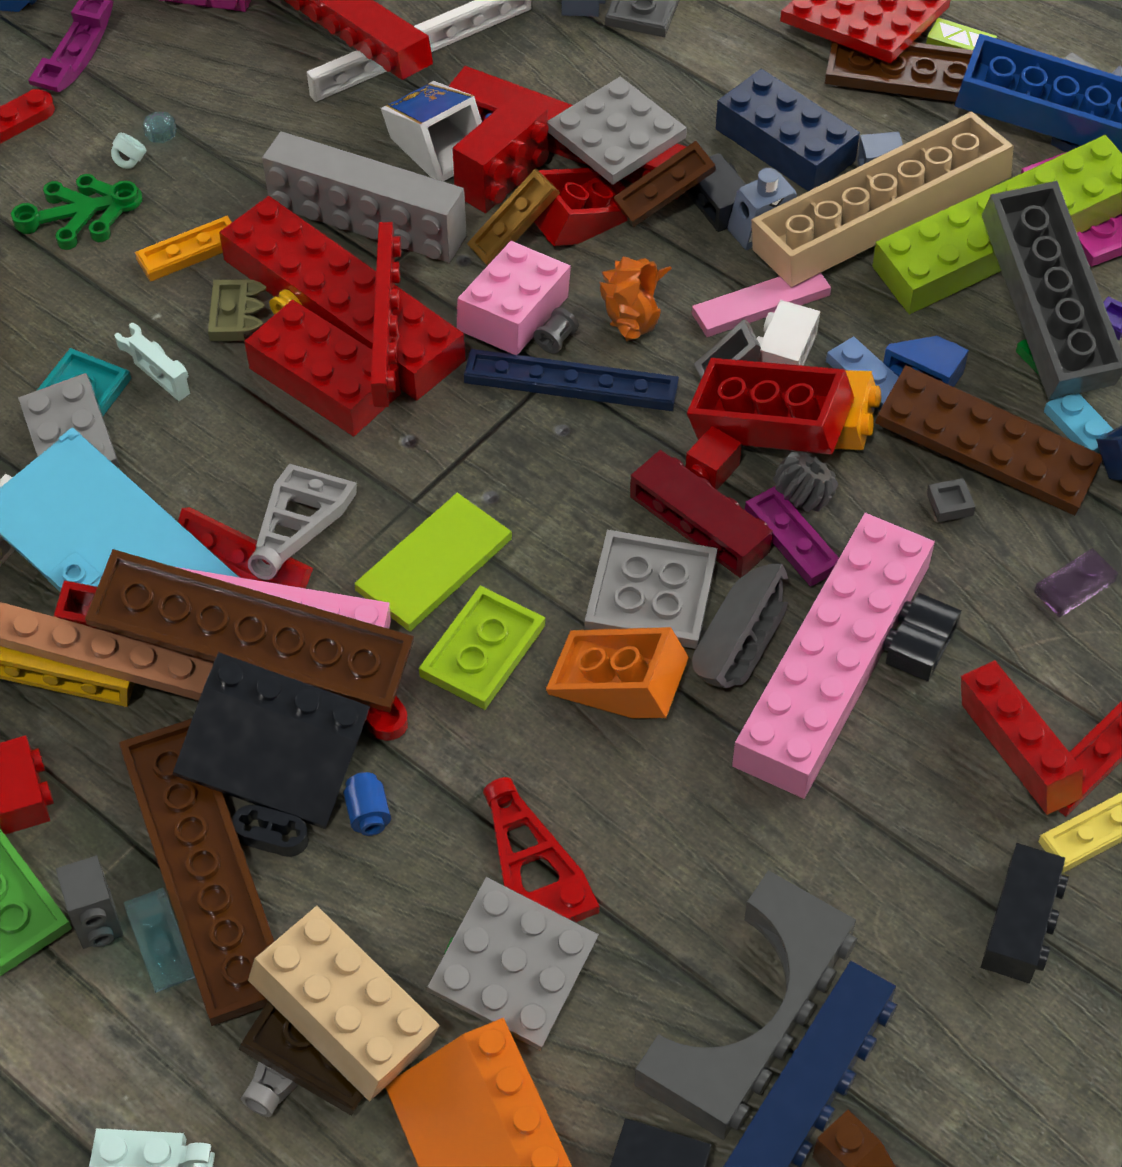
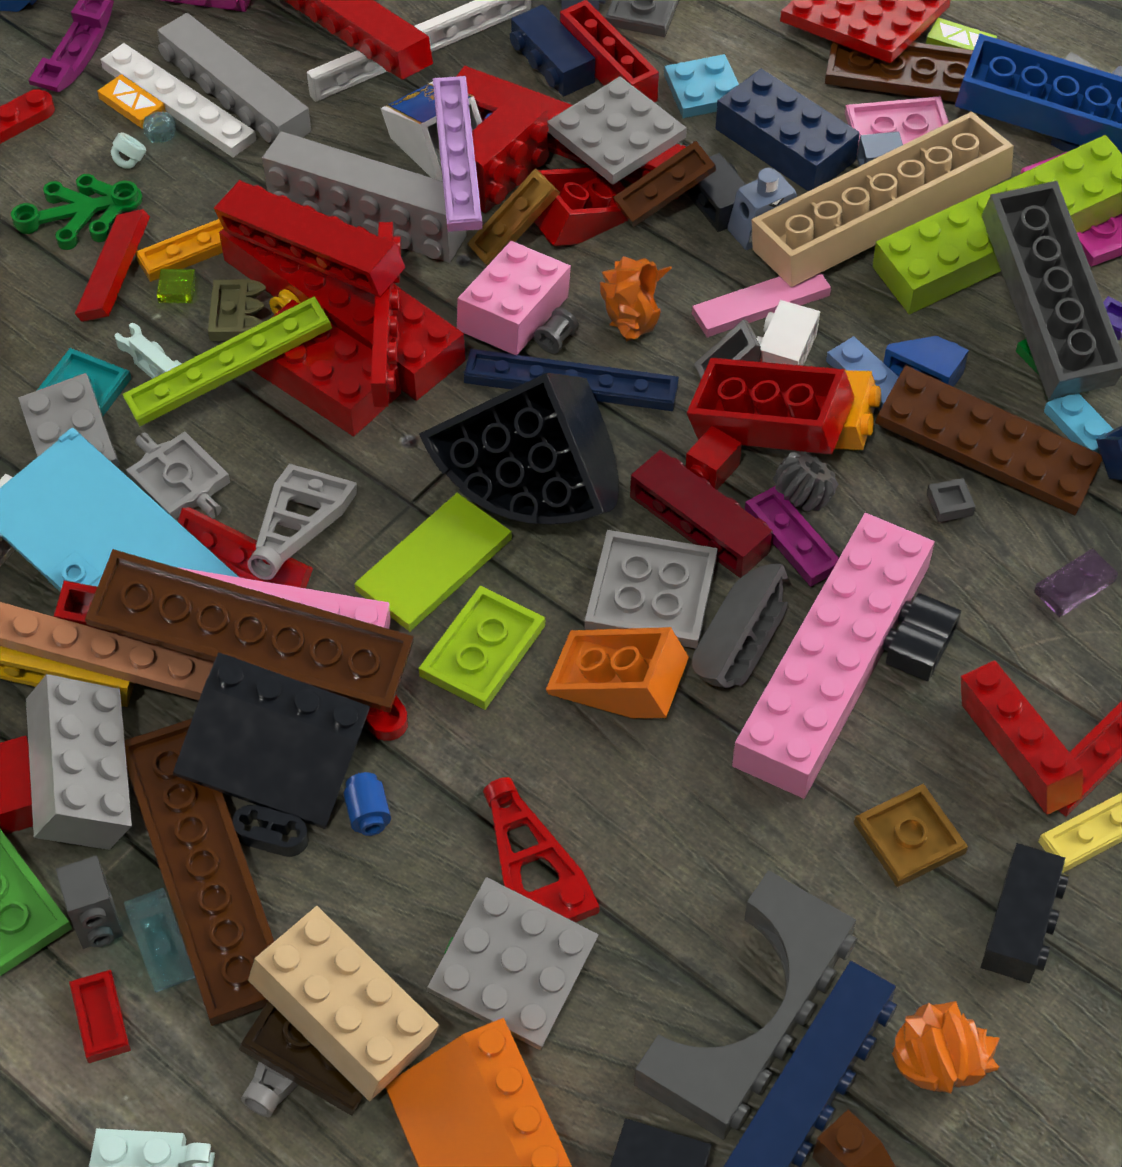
none -> light grey brick [26,674,132,850]
none -> red tile [69,969,131,1063]
none -> red tile [75,209,150,322]
none -> light orange tile [97,74,166,129]
none -> white plate [100,43,257,158]
none -> lime tile [122,296,332,427]
none -> light grey plate [126,431,230,519]
none -> light grey brick [157,13,312,143]
none -> clear neon green tile [157,269,196,303]
none -> red brick [214,180,406,297]
none -> black brick [419,373,619,524]
none -> lavender tile [433,76,482,232]
none -> dark blue brick [510,4,595,97]
none -> red brick [560,0,659,103]
none -> medium azure plate [664,54,739,118]
none -> bright pink tile [845,96,949,153]
none -> pearl gold tile [854,783,968,887]
none -> orange hair [892,1001,1000,1094]

